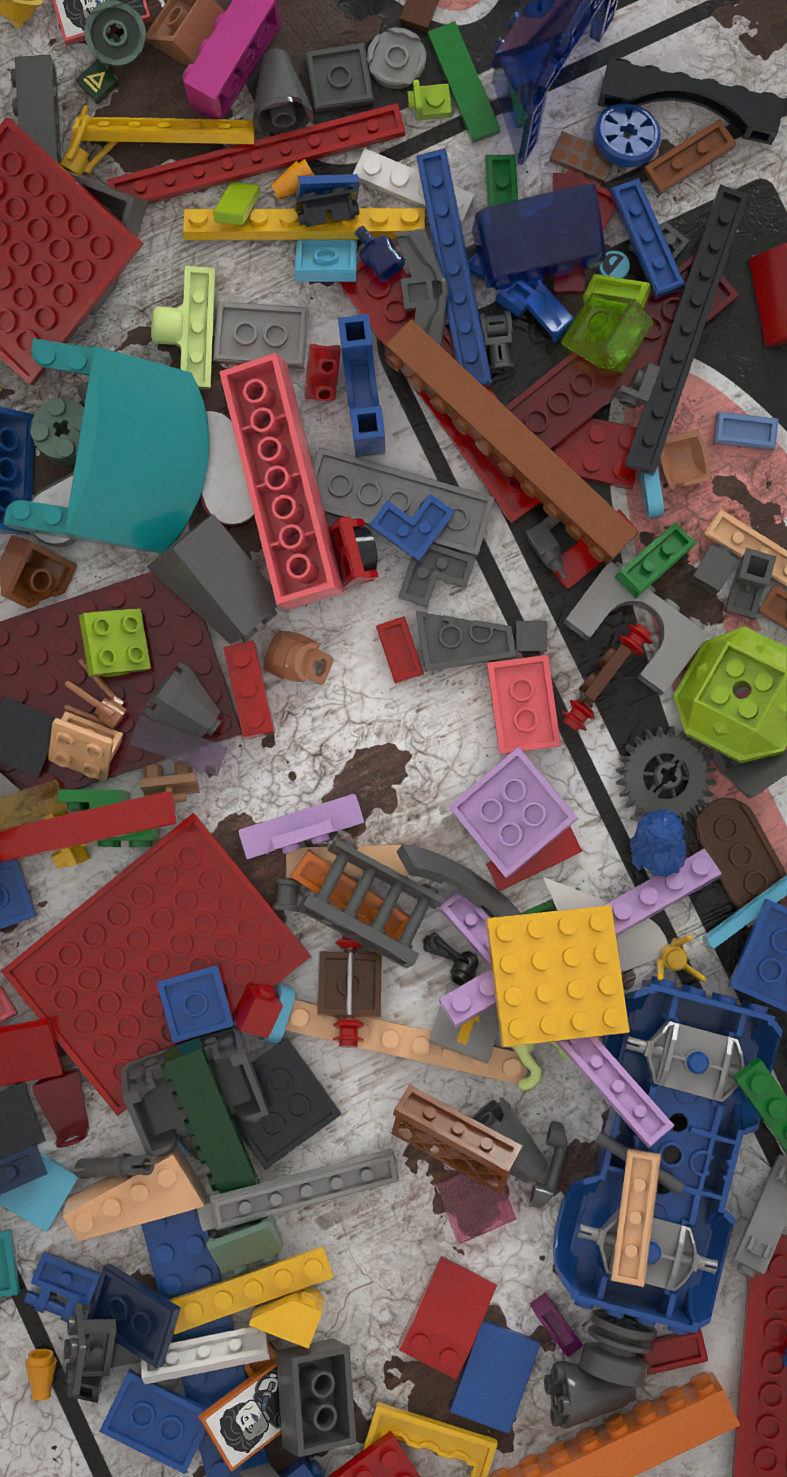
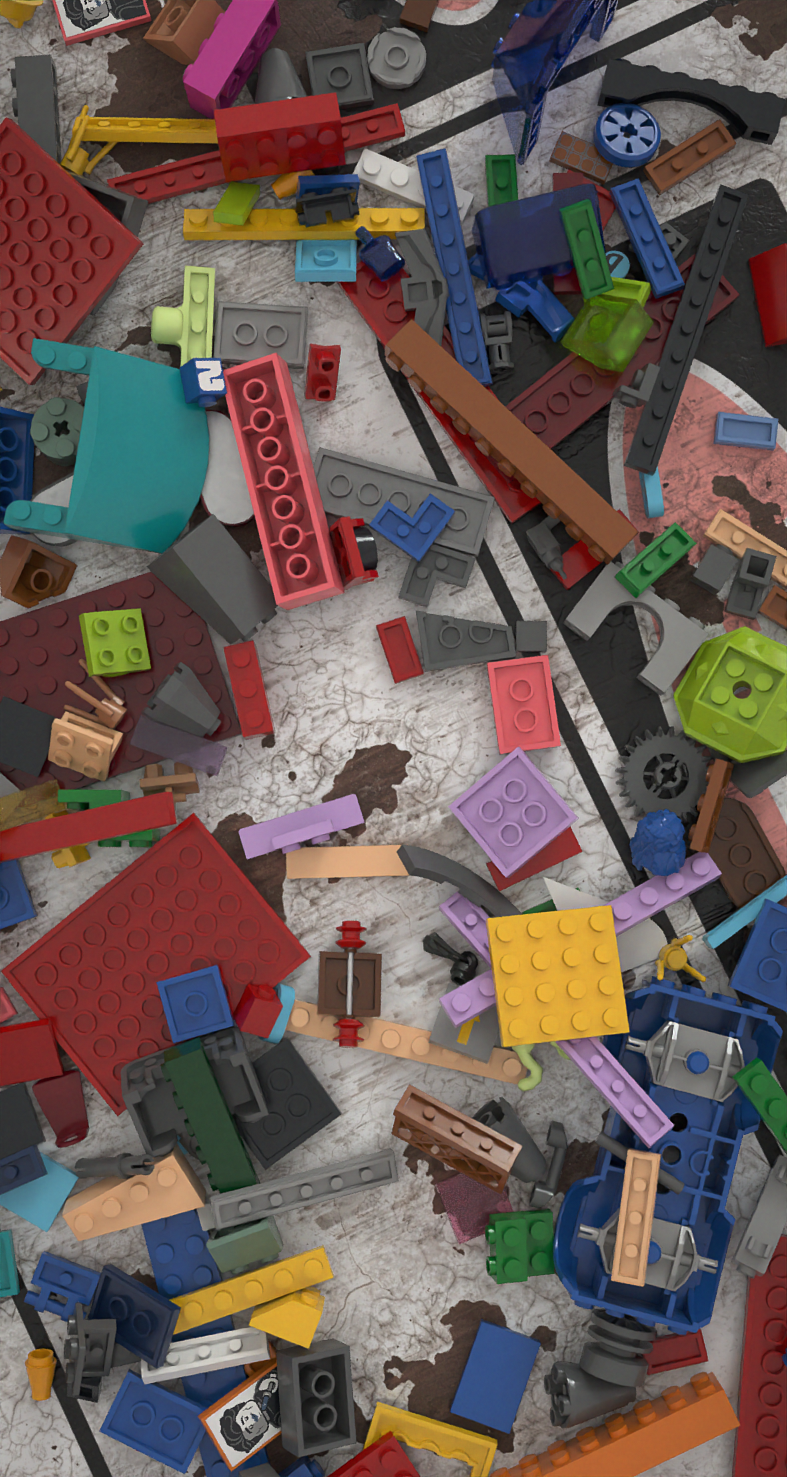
dark green tile [75,60,119,105] -> none
sand green brick [84,0,147,68] -> none
nougat piece [264,630,334,685] -> none
dark grey bush [272,878,303,912] -> none
orange plate [291,849,410,940] -> none
dark grey fence [297,839,446,969] -> none
blue arch [338,314,386,457] -> none
red slope [399,1256,497,1380] -> none
lime bracket [407,80,452,121] -> none
green tile [427,21,500,144] -> none
magenta piece [530,1292,583,1357] -> none
red plate [552,418,637,490] -> none
plate [561,623,653,732] -> none
nougat piece [660,429,712,491] -> none
none -> blue brick [180,358,227,407]
none -> red brick [214,92,346,182]
none -> green plate [485,1209,555,1284]
none -> green tile [559,199,614,300]
none -> dark orange plate [688,759,734,853]

